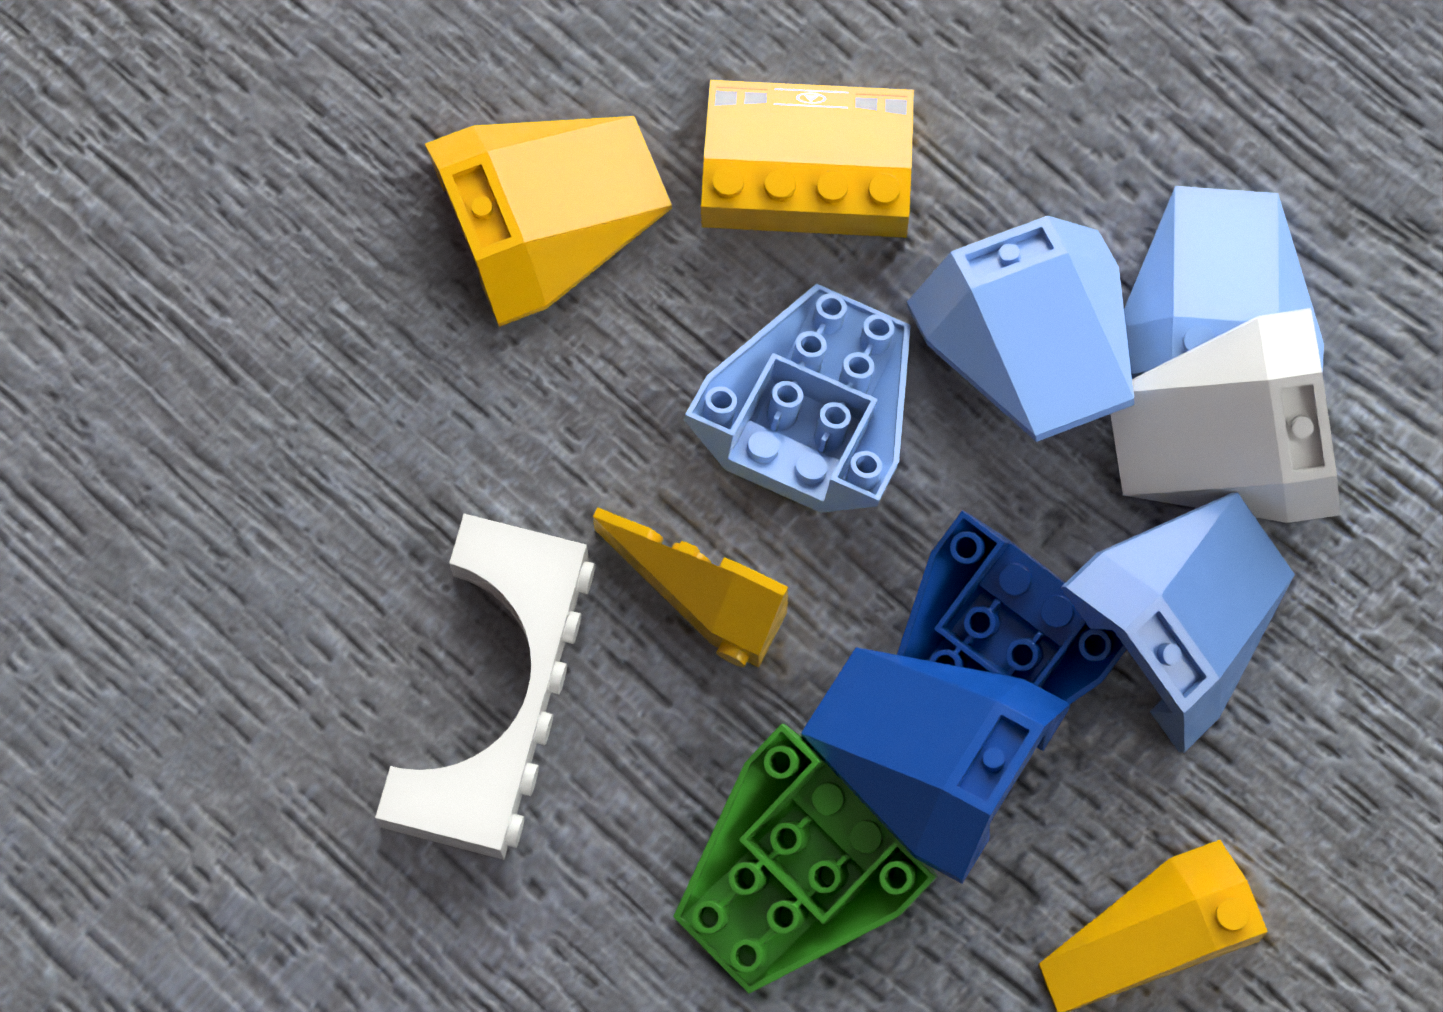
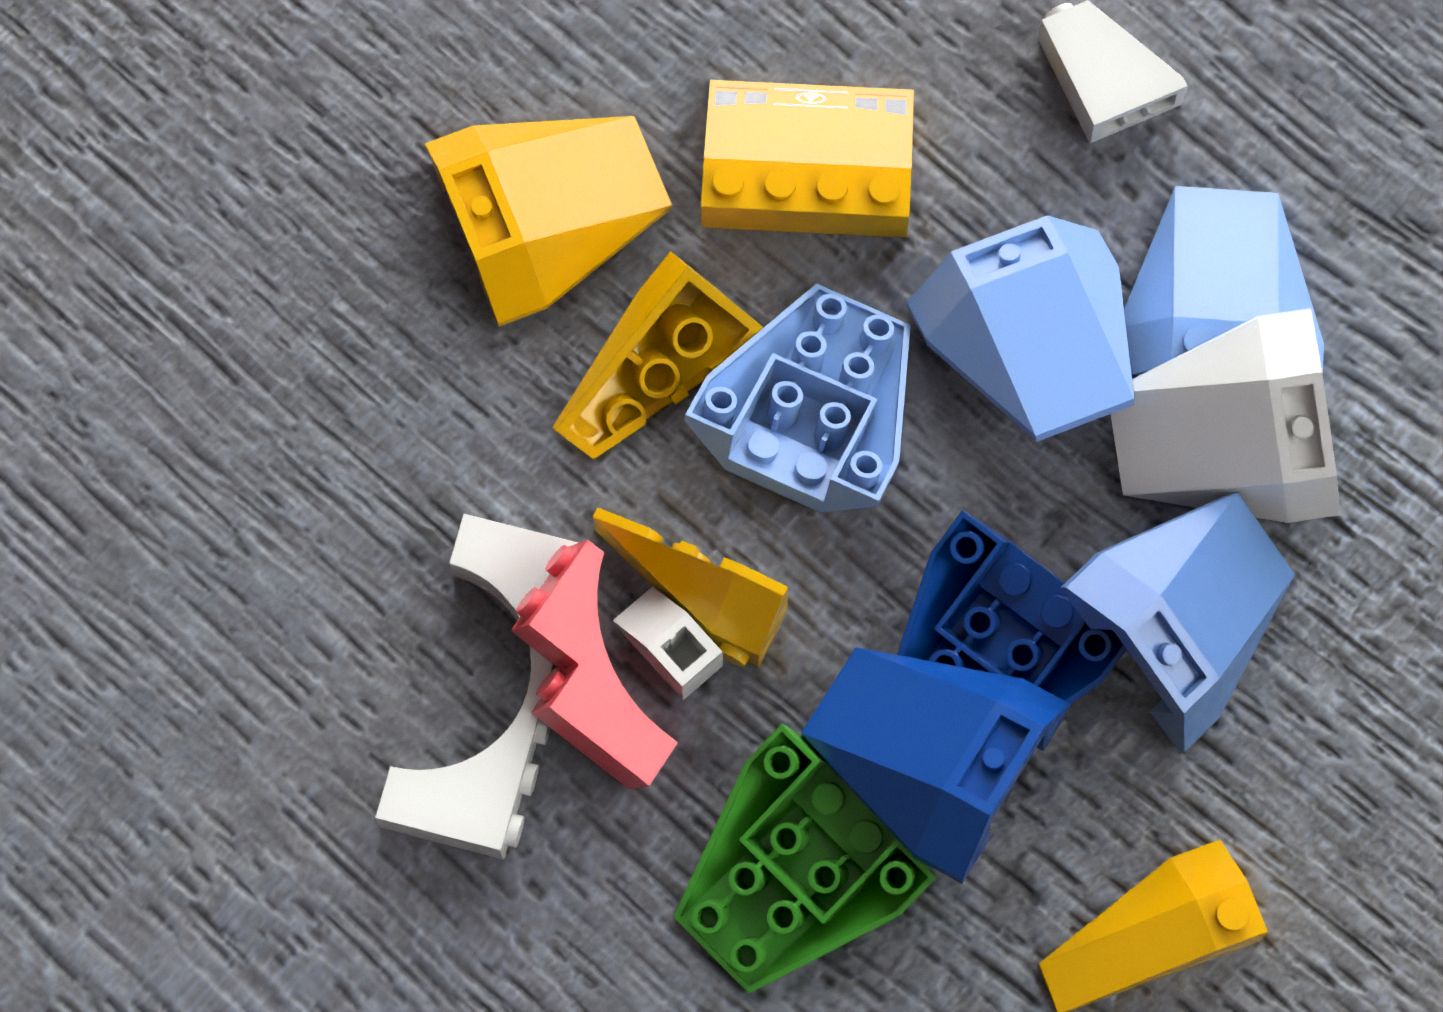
none -> coral arch [511,540,678,790]
none -> yellow wedge [553,251,763,460]
none -> white slope [613,586,723,700]
none -> white slope [1038,0,1187,143]

